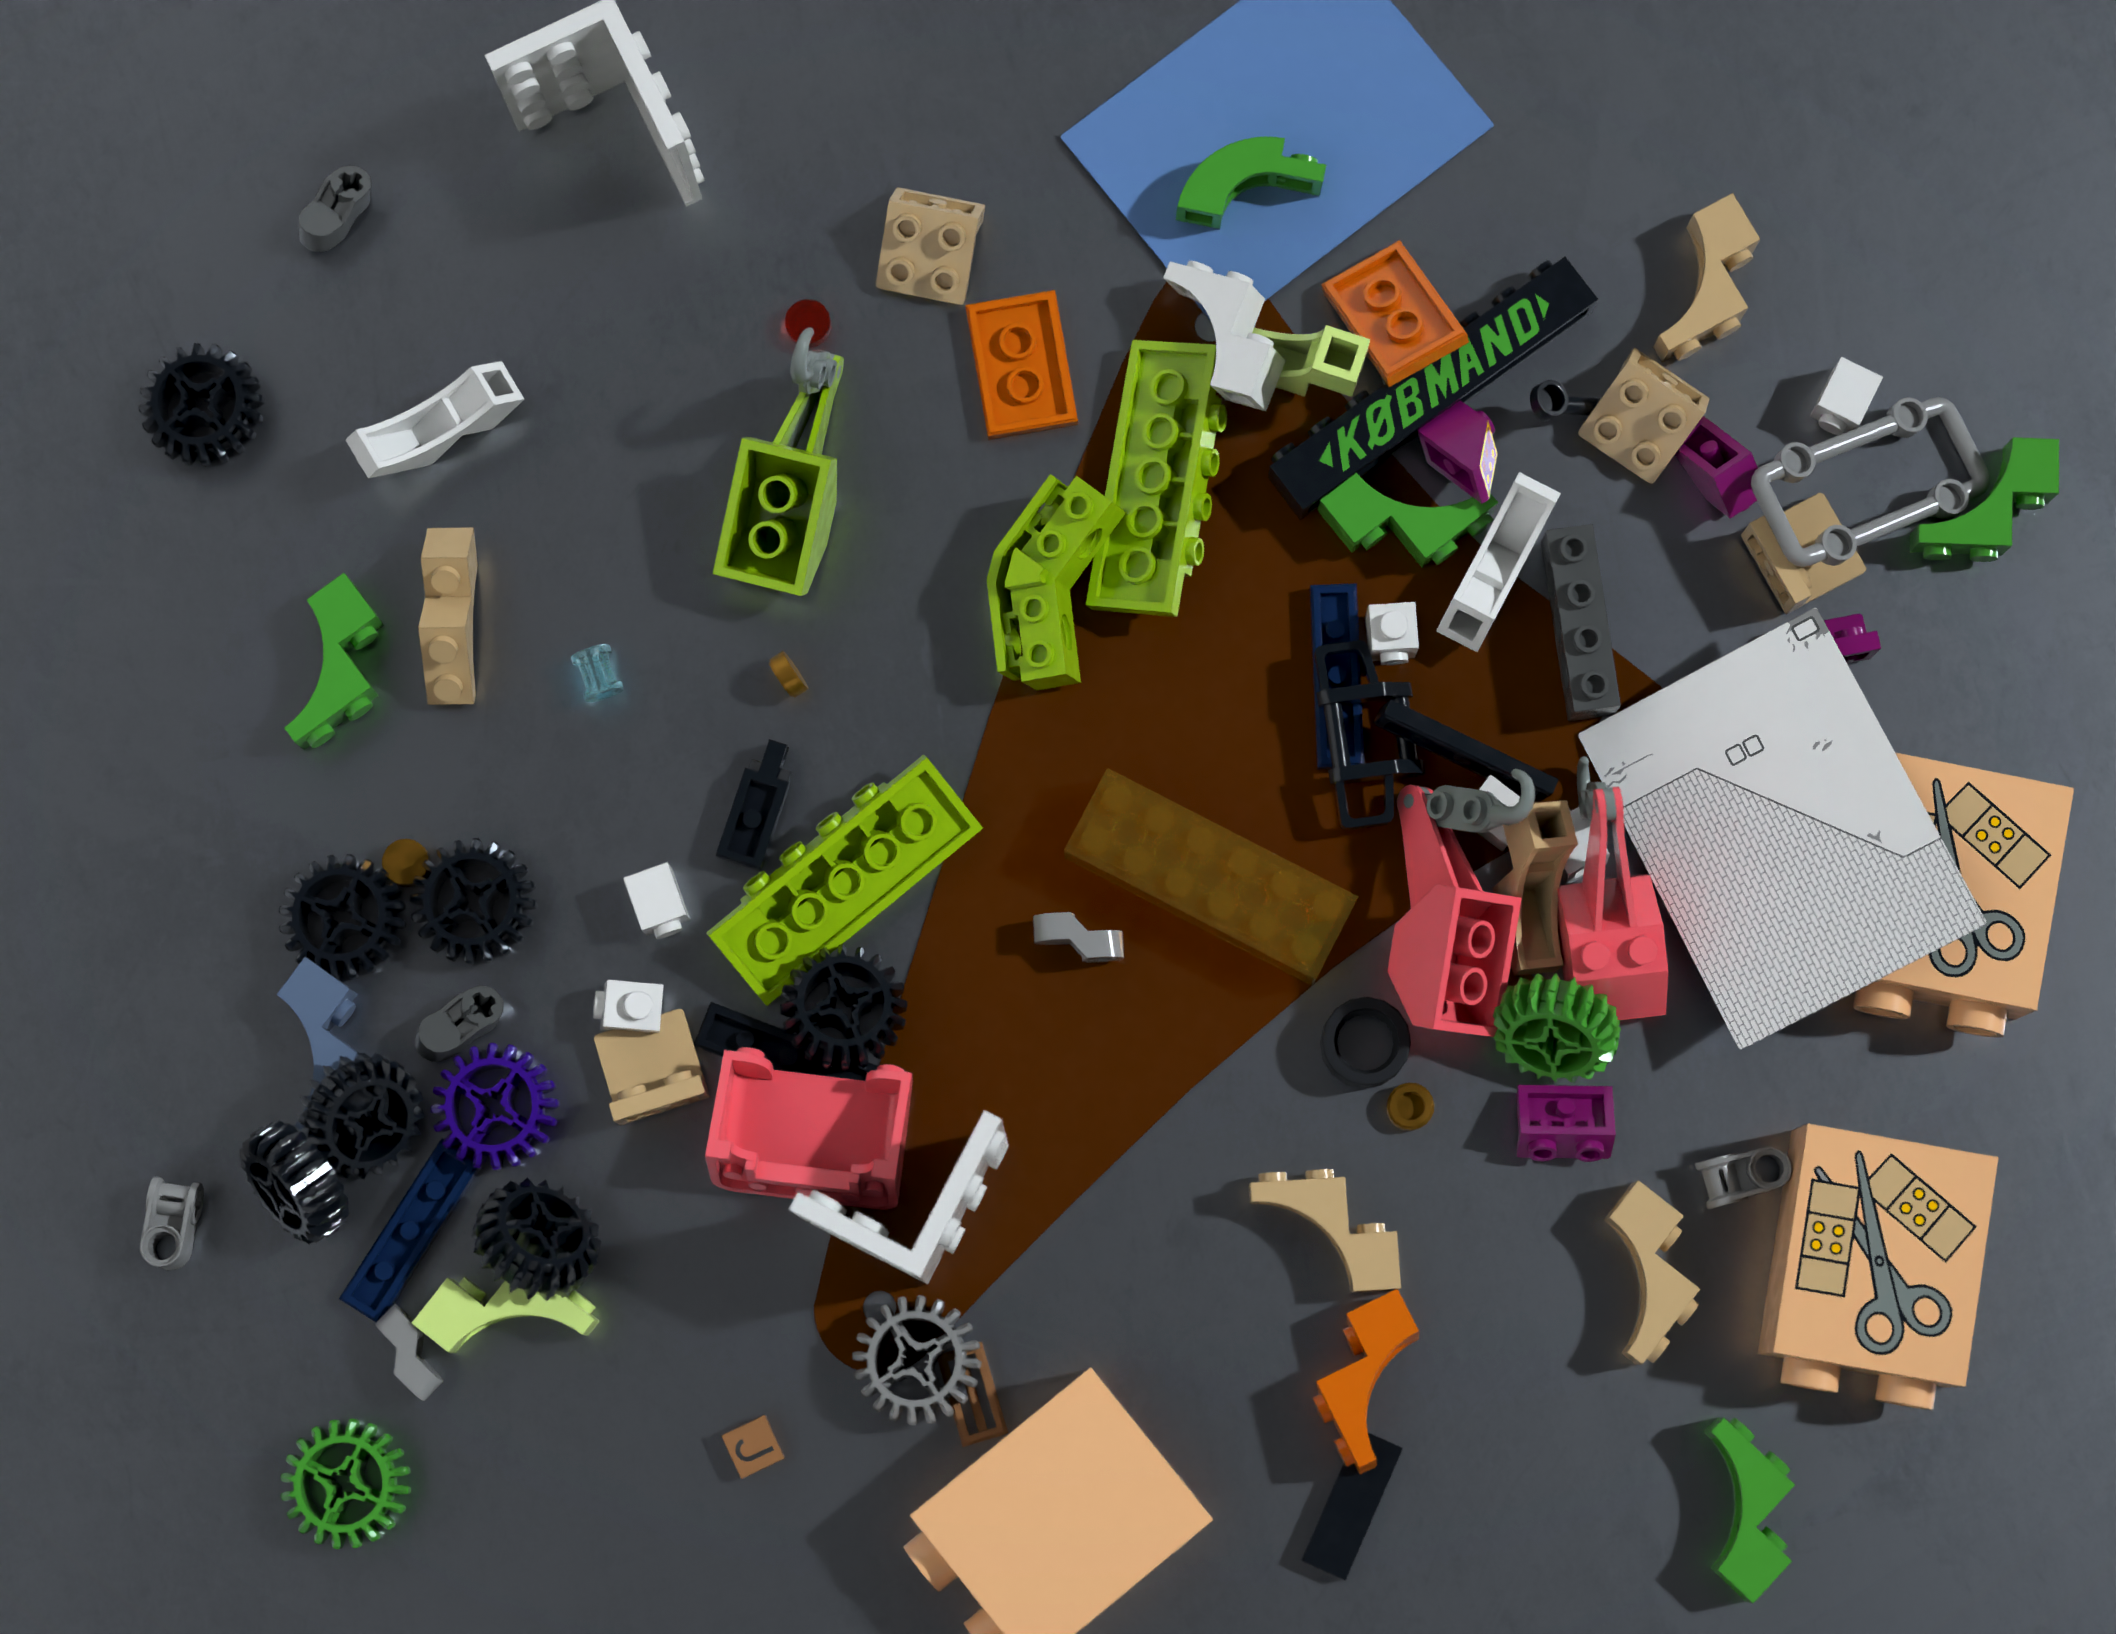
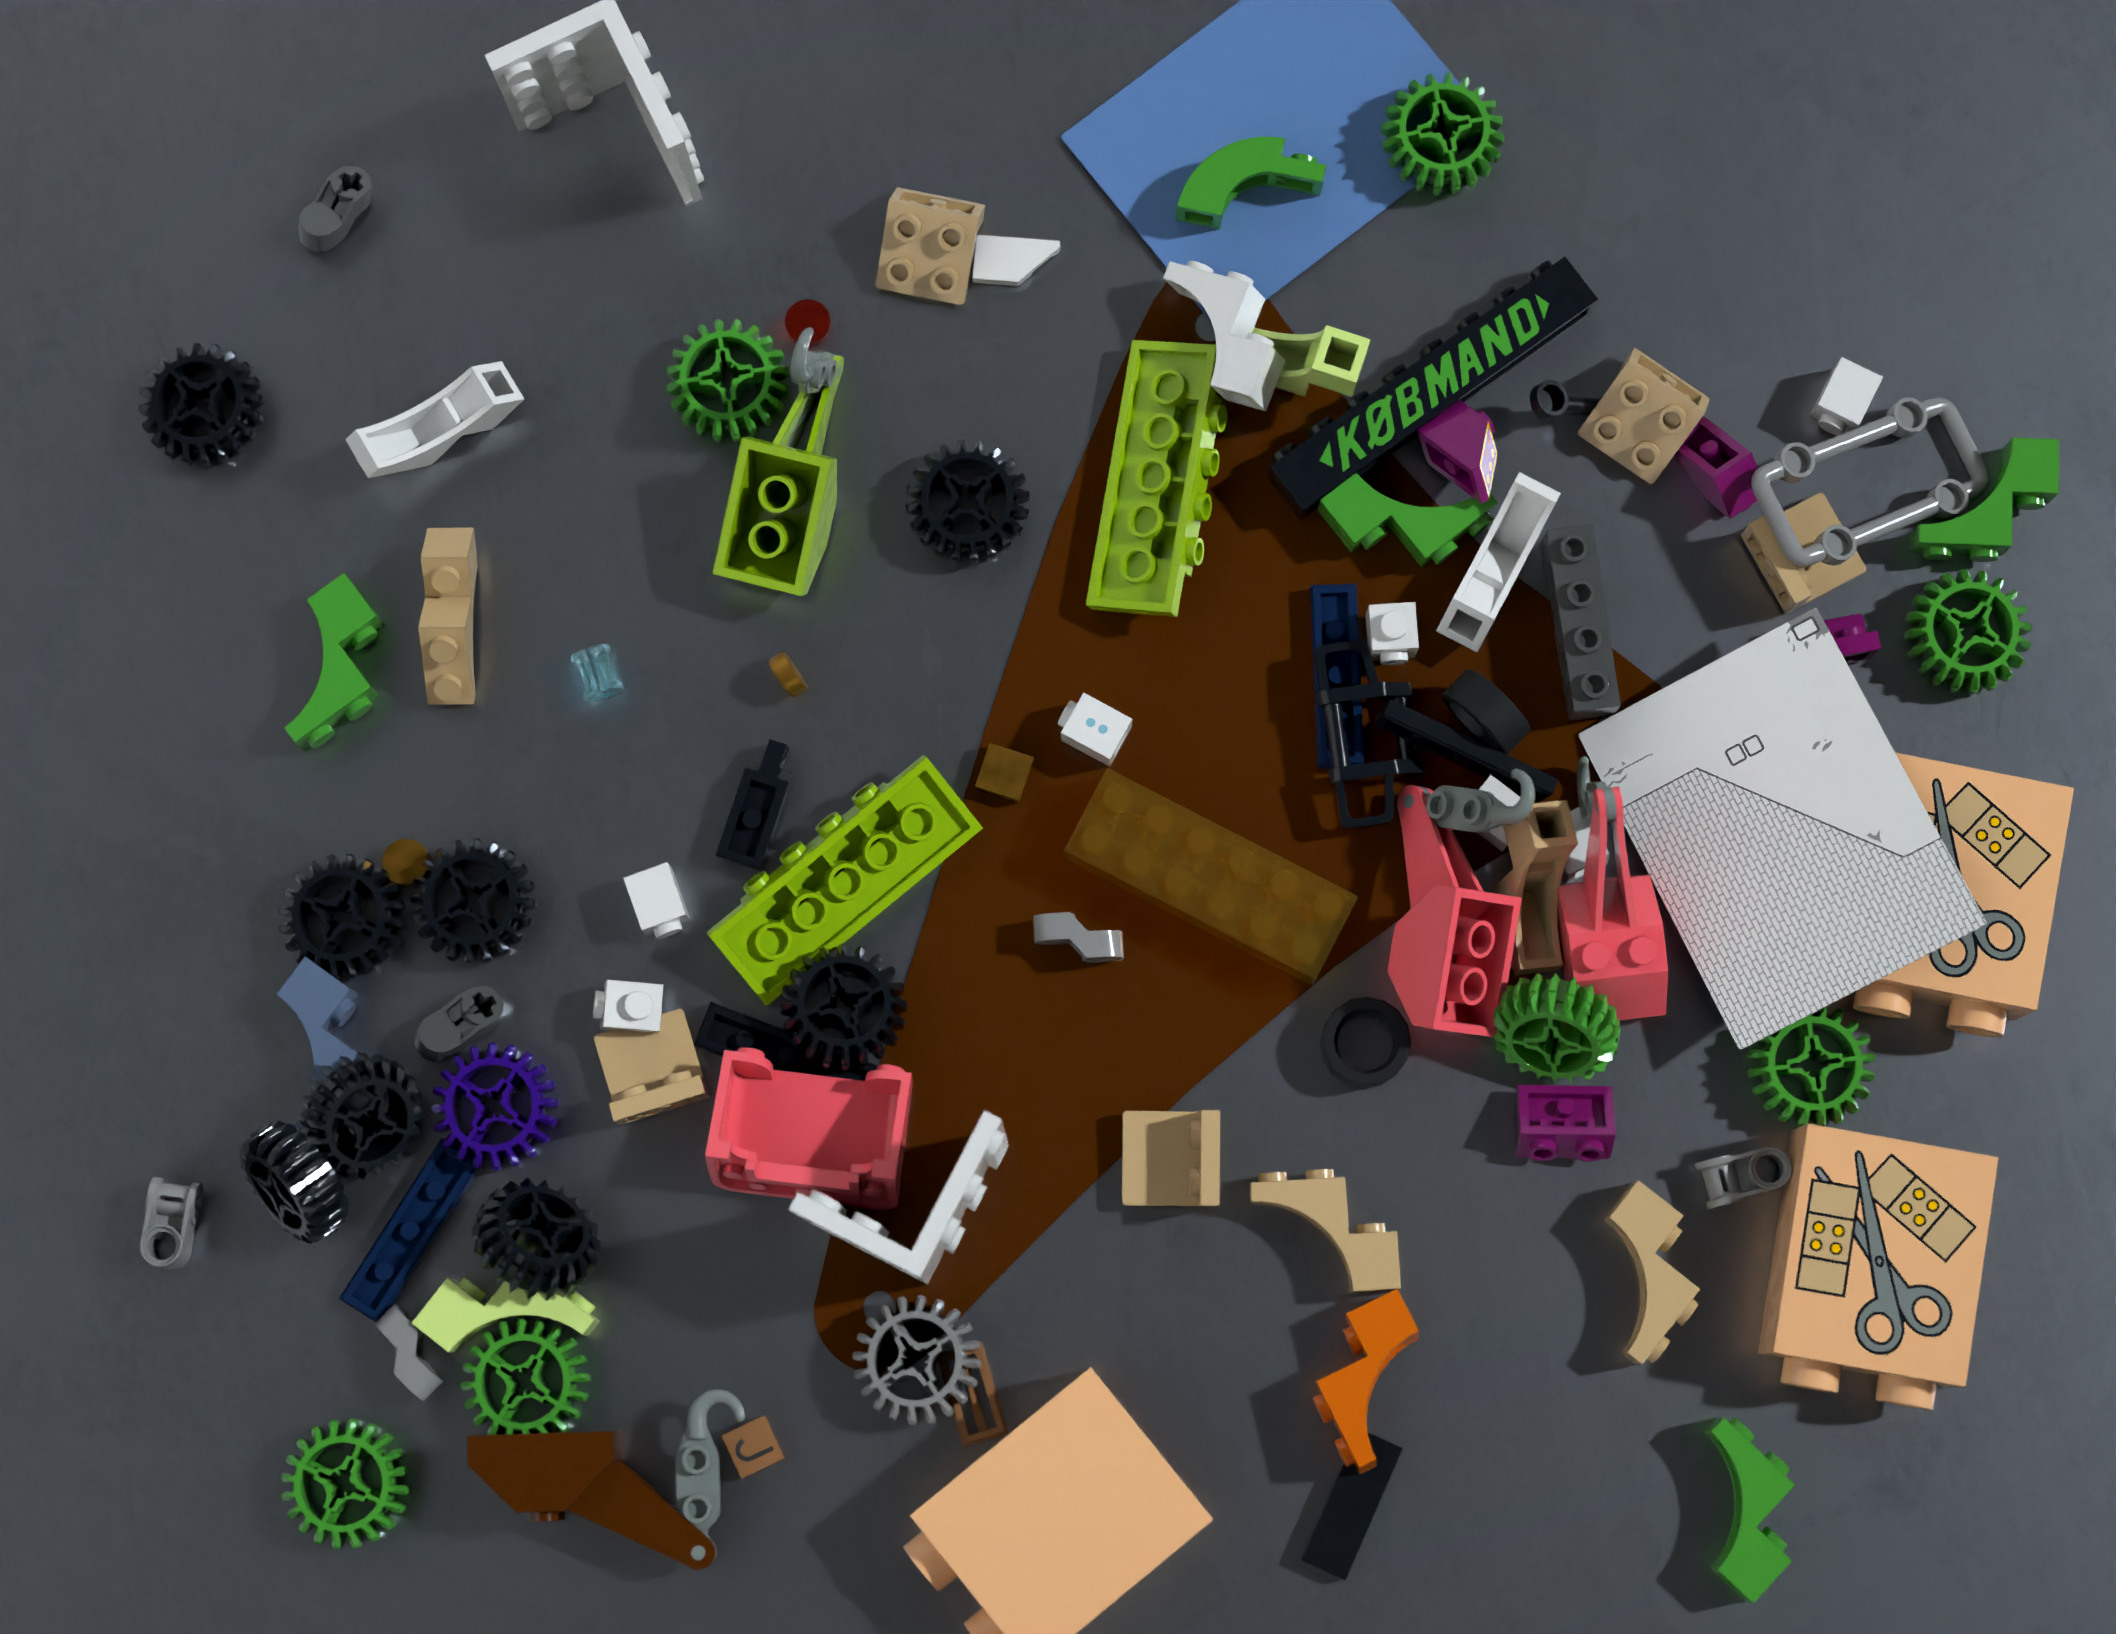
orange tile [965,290,1078,440] -> none
lime brick [986,474,1126,690] -> none
orange tile [1321,240,1469,387] -> none
pearl gold tile [1386,1083,1434,1131] -> none
tan arch [1653,193,1760,362] -> none
none -> bright green gear [460,1317,591,1435]
none -> reddish brown slope [467,1389,745,1570]
none -> bright green gear [666,319,790,442]
none -> black gear [906,440,1030,564]
none -> white tile [972,235,1060,286]
none -> pearl gold tile [975,743,1034,803]
none -> white brick [1057,692,1133,767]
none -> tan bracket [1122,1110,1220,1207]
none -> bright green gear [1381,71,1505,196]
none -> black tyre [1442,669,1530,754]
none -> bright green gear [1747,1006,1876,1128]
none -> bright green gear [1904,569,2032,695]

